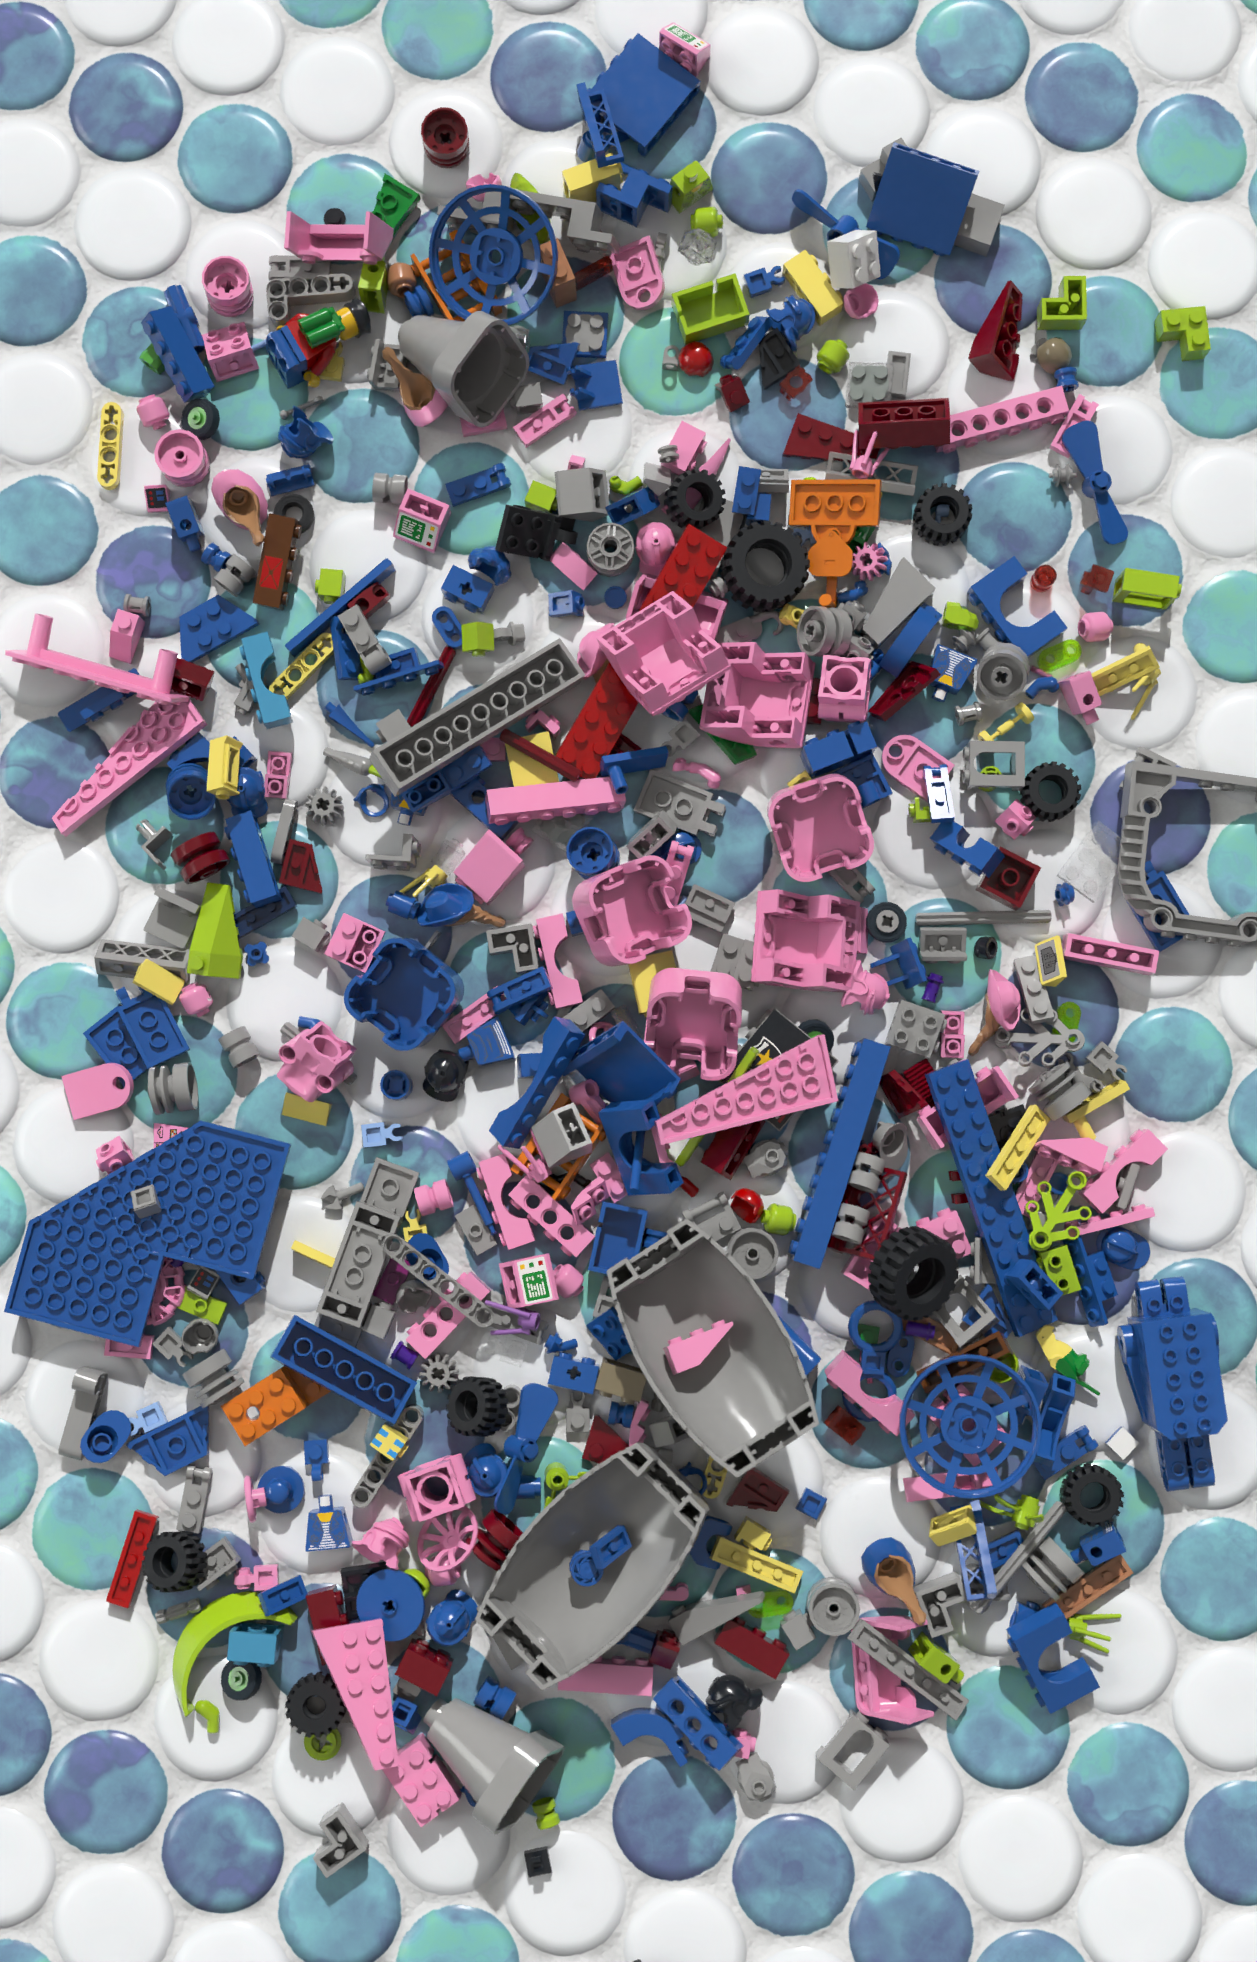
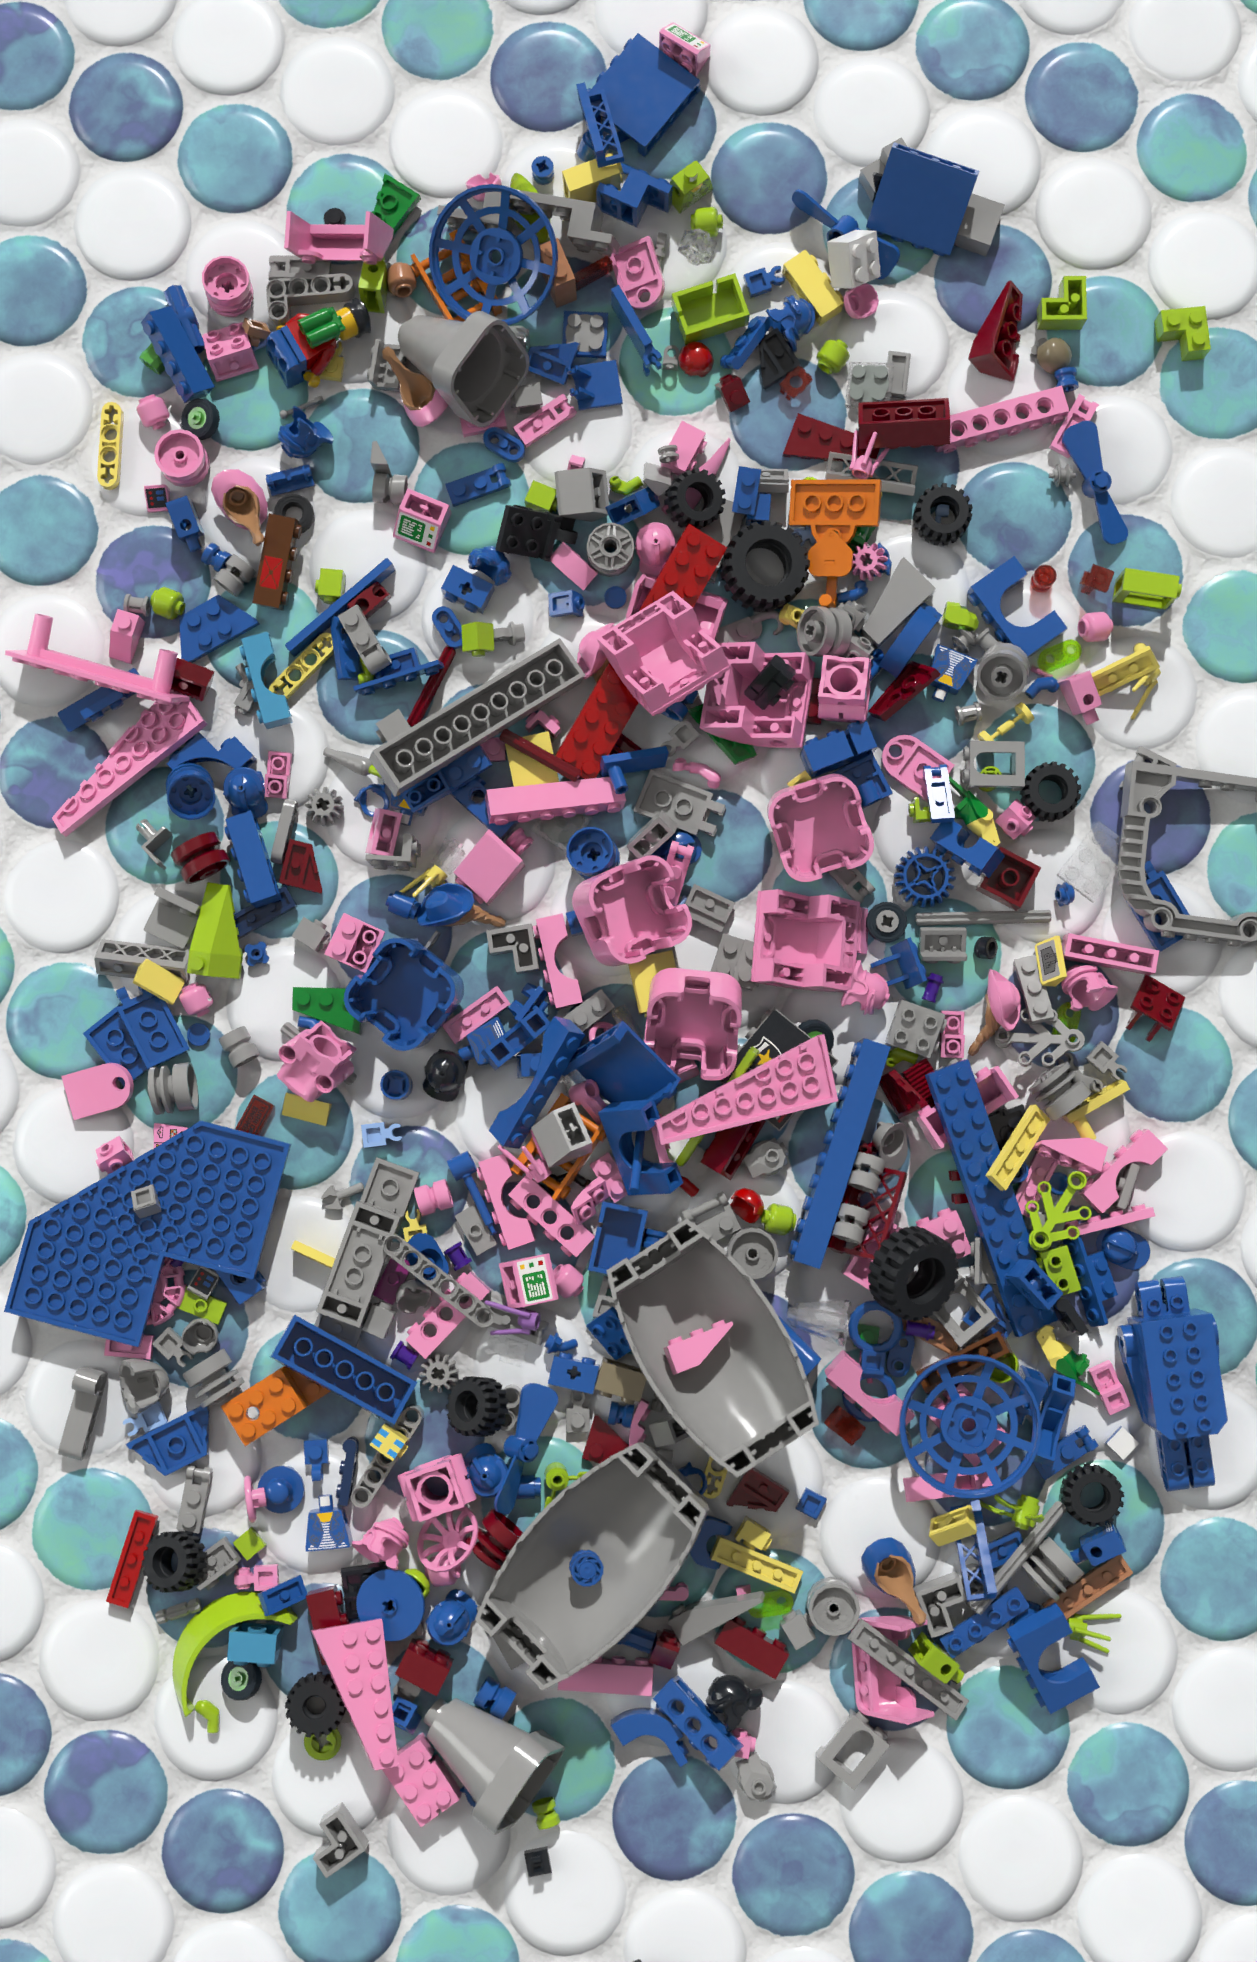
blue piece [80,1410,131,1463] -> none
light yellow window [206,735,243,800] -> none
blue piece [324,702,375,748] -> none
blue wheel [404,285,434,317] -> none
dark red wheel [421,107,470,168] -> none
blue plate [487,966,553,1015] -> none
blue plate [589,1525,632,1569] -> none
light grey plate [708,577,728,599] -> none
none -> light grey hair [119,1359,169,1414]
none -> lime head [150,587,186,620]
none -> blue piece [187,1023,211,1046]
none -> lime tile [233,1527,266,1561]
none -> clear red tile [235,1094,275,1135]
none -> medium nougat tile [242,318,271,347]
none -> green wing [292,987,361,1035]
none -> dark blue plate [336,1436,359,1506]
none -> bright pink brick [365,808,402,856]
none -> light grey slope [370,441,392,477]
none -> dark purple bush [443,1241,472,1271]
none -> blue arch [481,1007,550,1071]
none -> blue plate [483,427,525,463]
none -> blue wheel [531,156,554,185]
none -> blue tile [611,285,662,377]
none -> black brick [744,655,796,710]
none -> clear cone [787,1300,852,1346]
none -> lime arm [886,1047,919,1067]
none -> blue gear [893,846,956,908]
none -> blue bracket [939,1587,1029,1658]
none -> animal [949,776,1001,847]
none -> black plate [1053,1297,1089,1336]
none -> bright pink helmet [1061,965,1118,1011]
none -> bright pink slope [1088,1360,1131,1415]
none -> dark red plate [1125,975,1185,1042]

